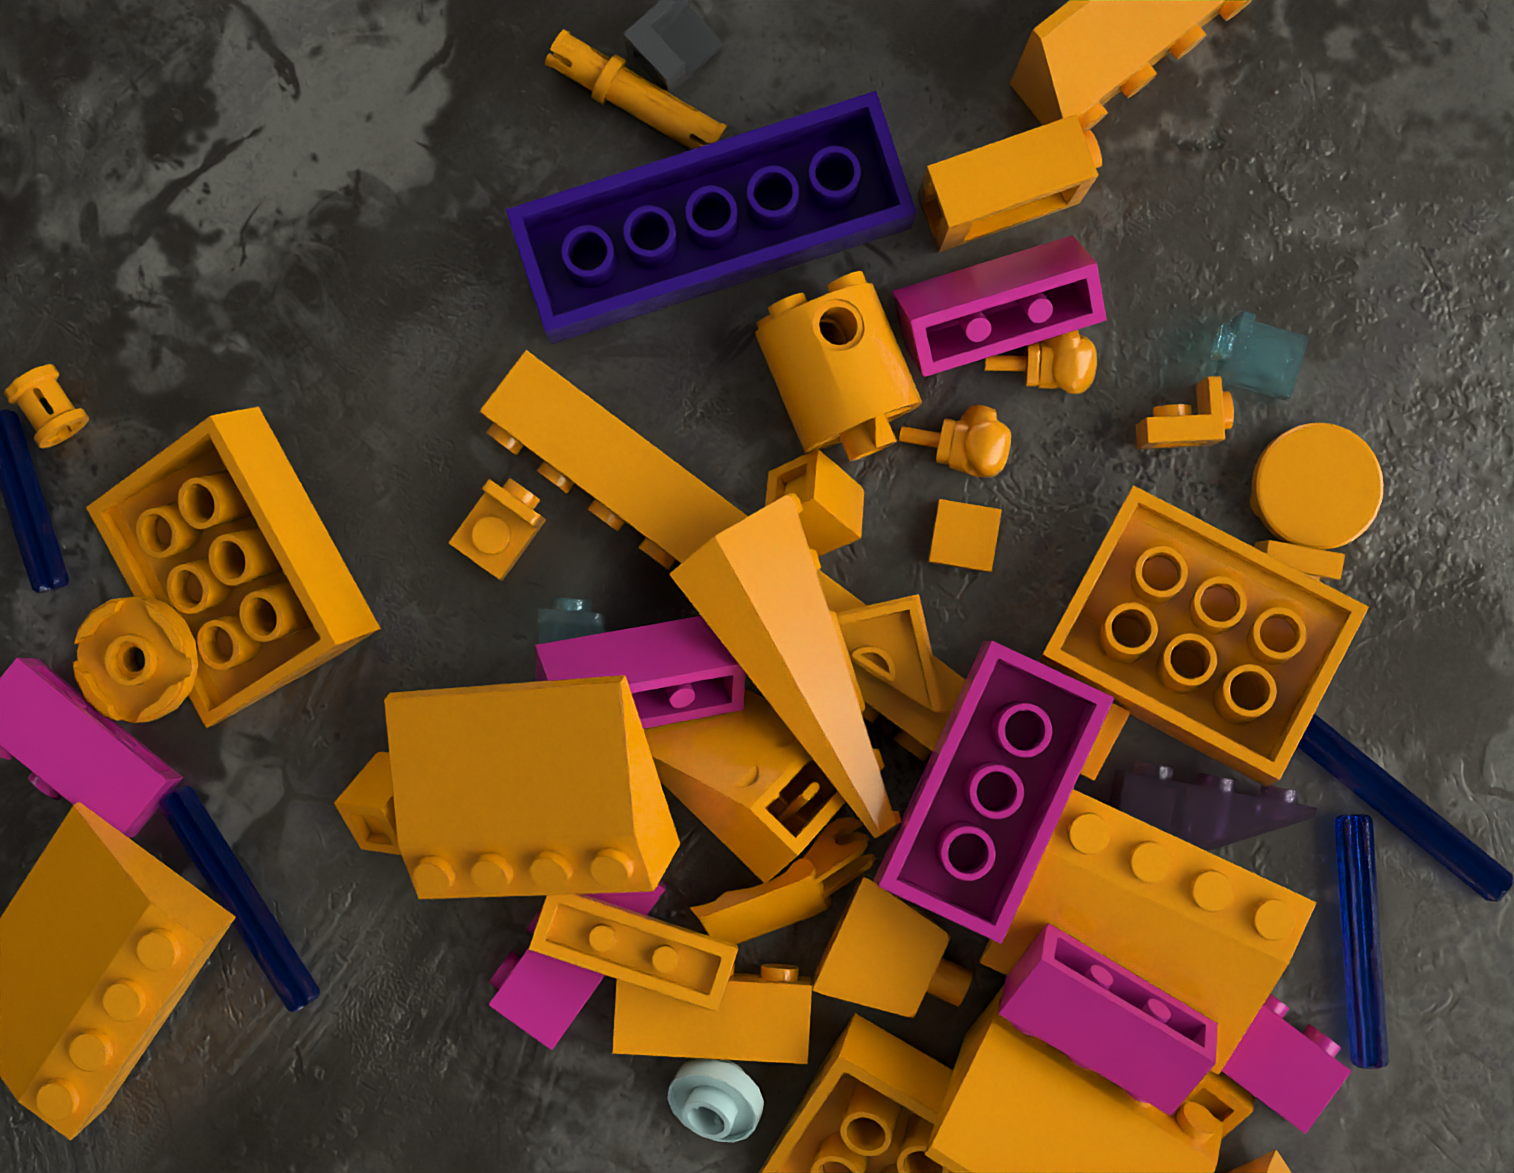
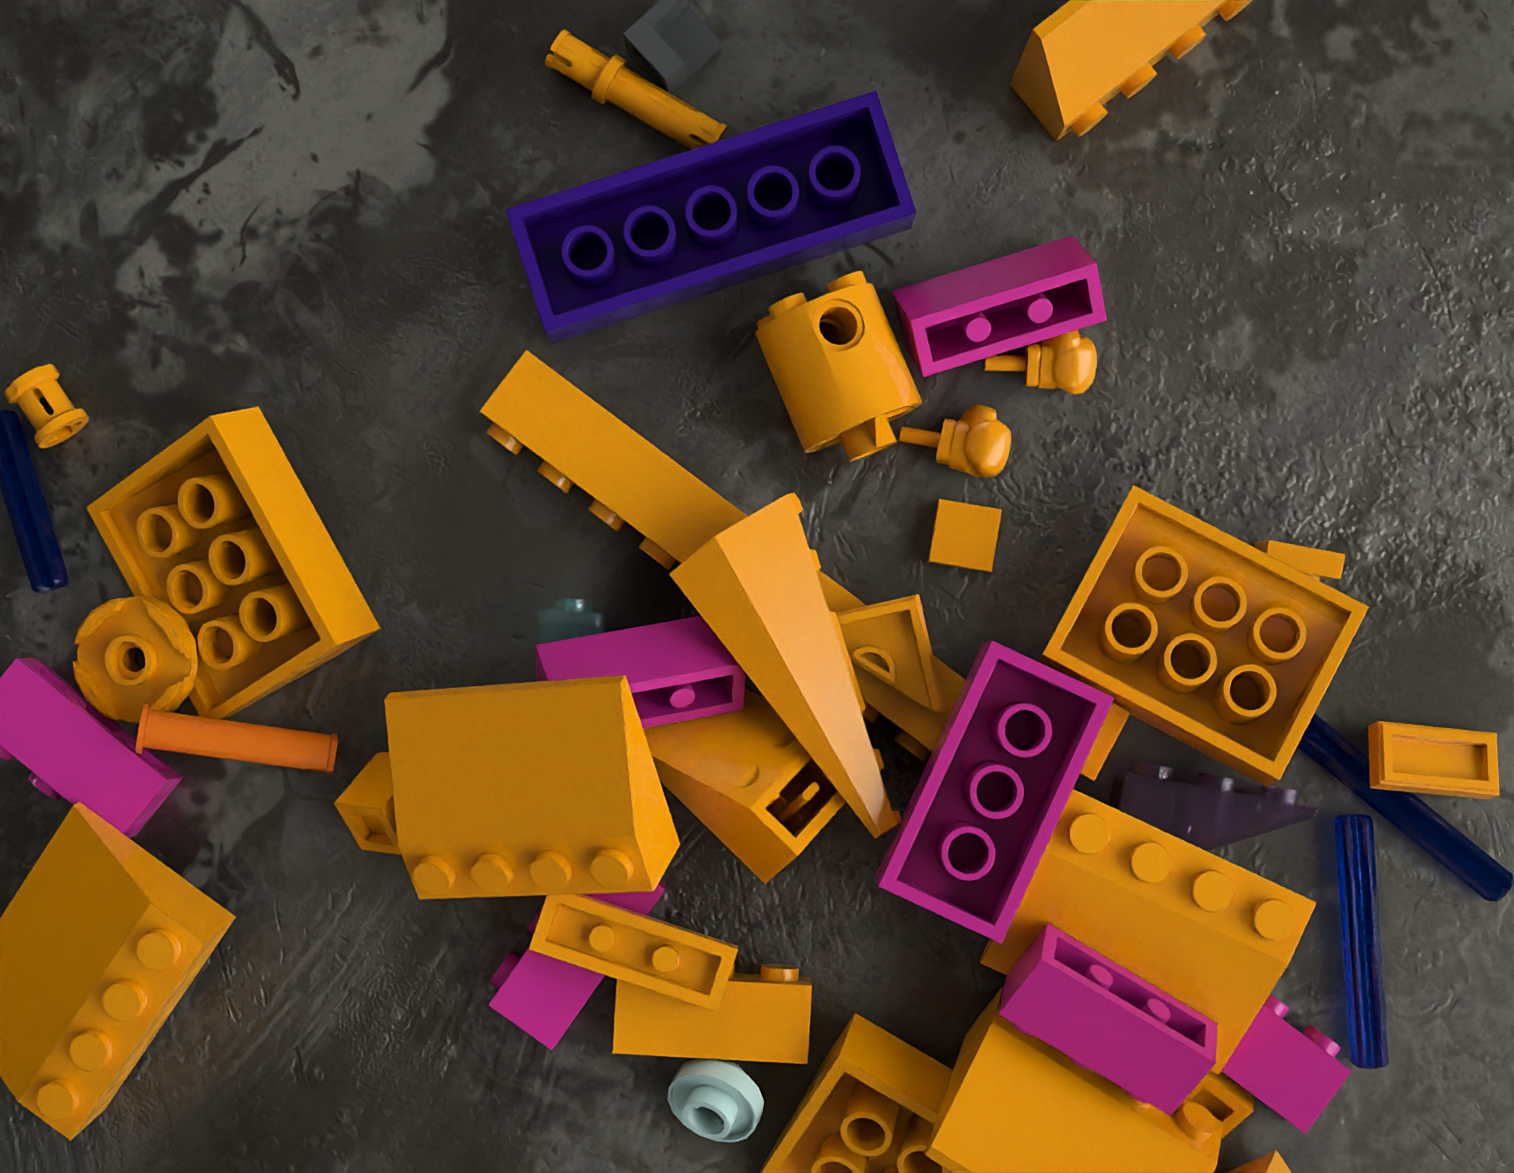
clear blue axle [159,786,320,1013] -> none
light orange bracket [449,478,546,581] -> none
light orange arm [690,817,876,945] -> none
light orange panel [765,449,864,557] -> none
light orange torso [811,873,974,1018] -> none
light orange window [917,114,1102,253] -> none
light orange bracket [1136,376,1234,450] -> none
clear light blue bracket [1210,310,1309,401] -> none
light orange tile [1250,423,1384,550] -> none
none -> orange pin [135,702,338,775]
none -> light orange tile [1368,721,1500,800]

